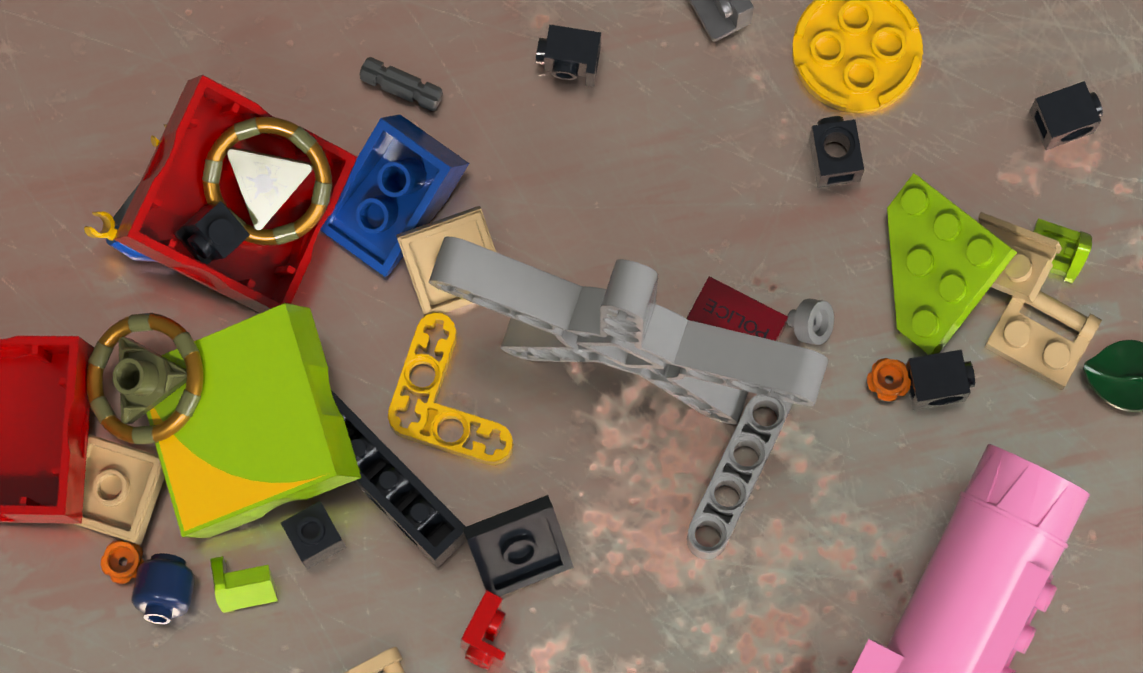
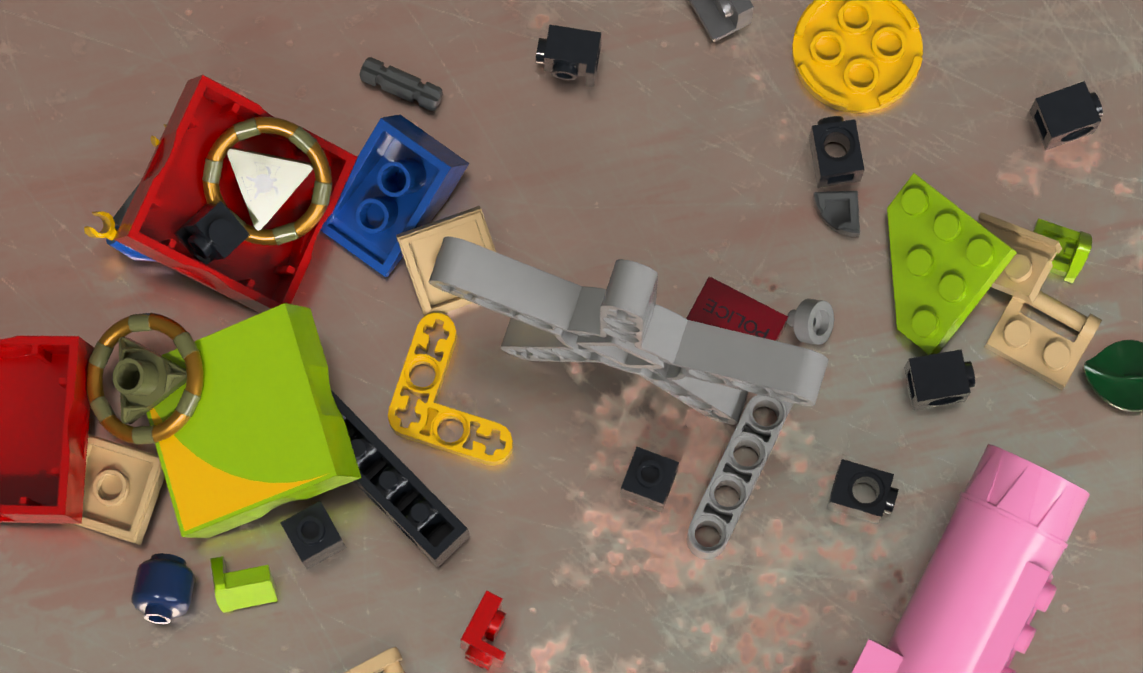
orange plate [101,540,144,584] -> none
black plate [463,495,574,597] -> none
orange plate [867,358,911,402] -> none
none -> black brick [620,447,679,513]
none -> dark grey tile [813,191,860,237]
none -> black brick [826,459,899,524]

